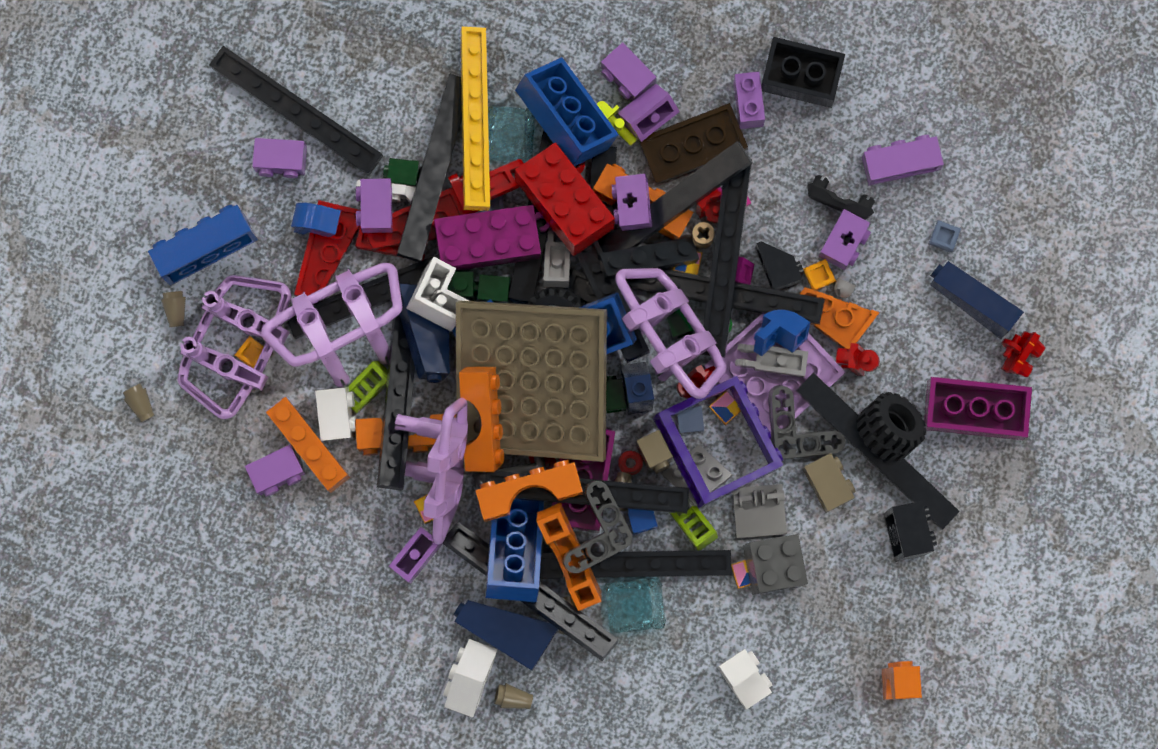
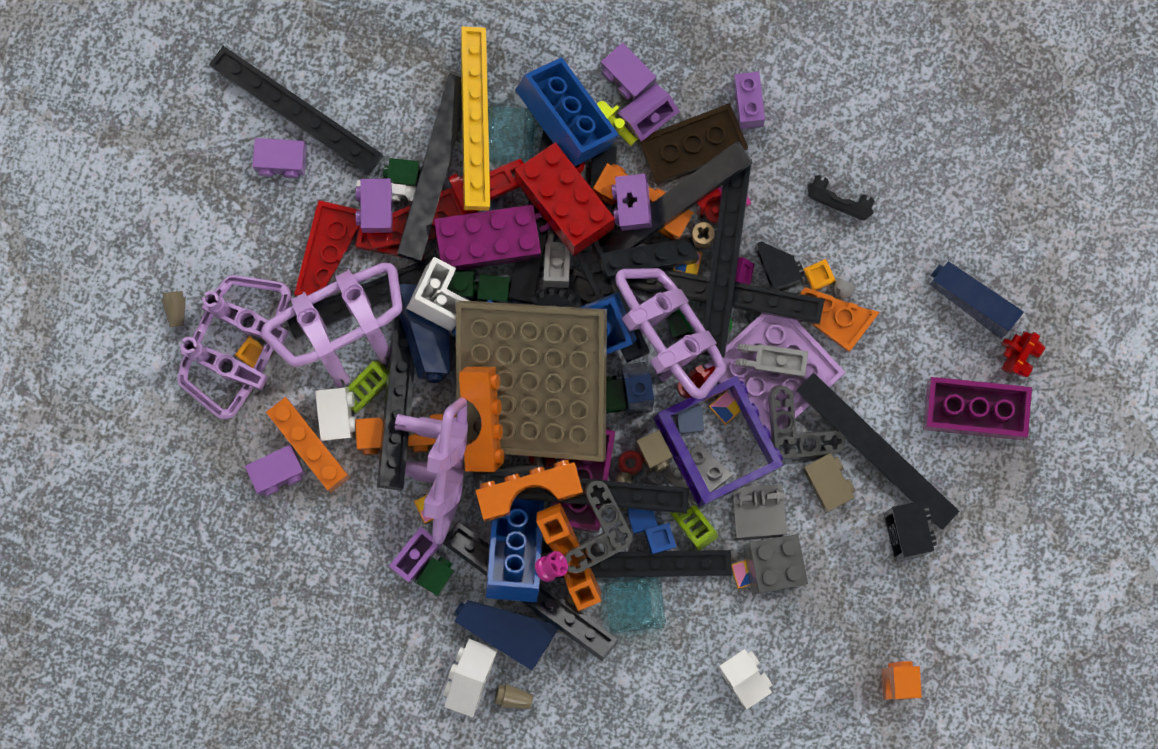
dark tan cone [123,383,155,422] -> none
blue brick [148,205,258,286] -> none
blue brick [291,203,341,237] -> none
blue brick [754,310,811,356] -> none
black brick [761,37,845,108] -> none
medium lavender brick [818,209,871,270] -> none
red hips [836,343,880,376] -> none
black tyre [857,392,927,462] -> none
medium lavender brick [862,135,944,186] -> none
sand blue tile [929,220,961,253] -> none
none -> dark green brick [416,556,455,597]
none -> dark pink wheel [535,551,568,582]
none -> blue tile [644,523,677,555]

